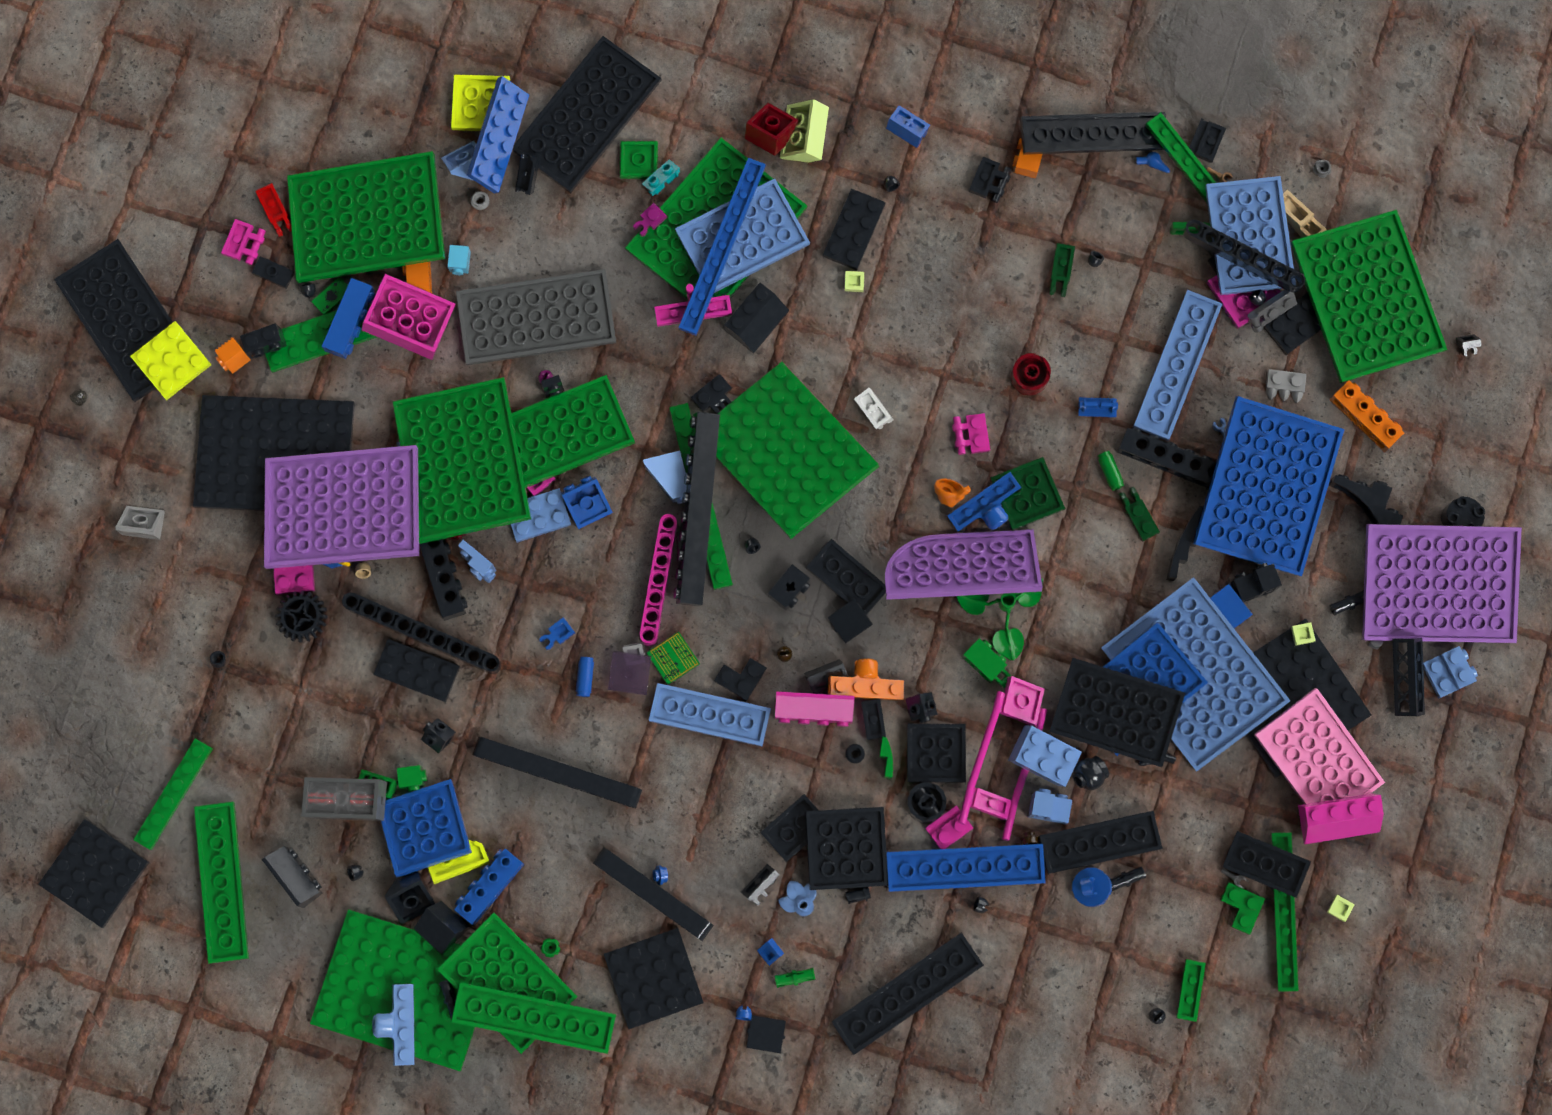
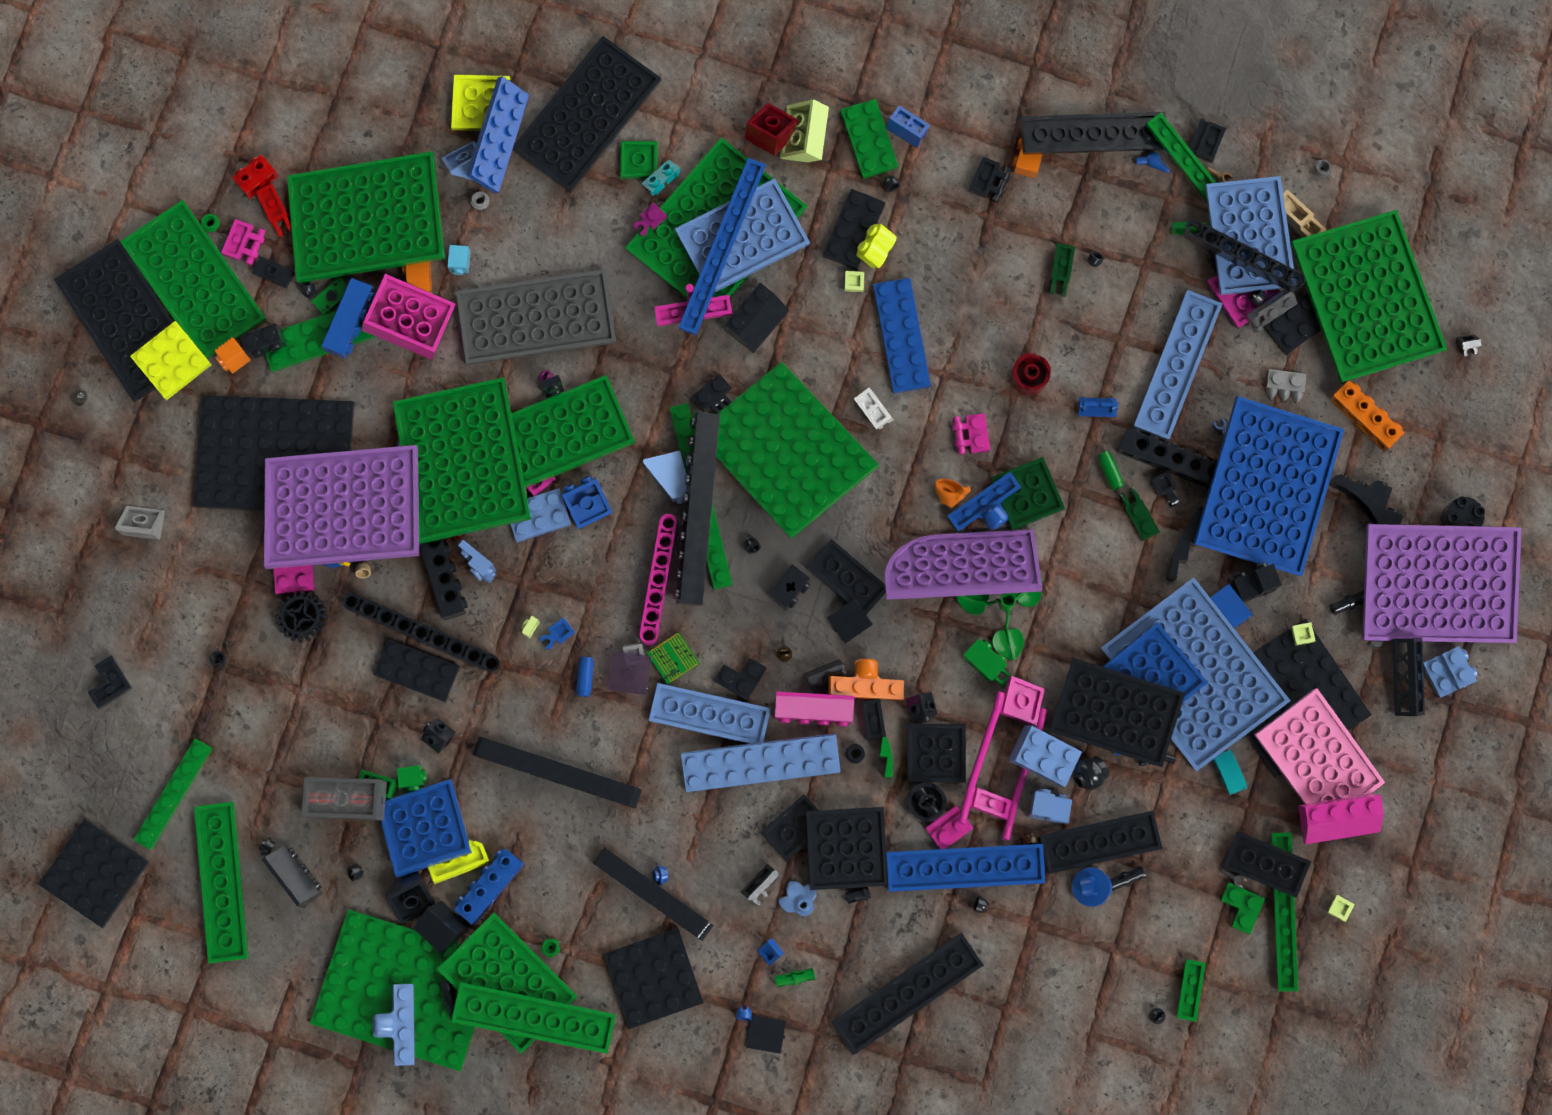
black hinge [515,152,540,195] -> none
none -> black plate [88,655,132,709]
none -> green plate [120,200,267,360]
none -> green plate [201,214,220,233]
none -> red brick [232,154,279,200]
none -> black plate [258,837,275,856]
none -> yellowish green plate [521,616,540,639]
none -> medium blue plate [681,733,840,792]
none -> green plate [840,99,899,179]
none -> neon yellow brick [856,224,897,268]
none -> blue plate [873,278,931,394]
none -> black plate [1151,471,1179,508]
none -> teal slope [1213,750,1247,795]

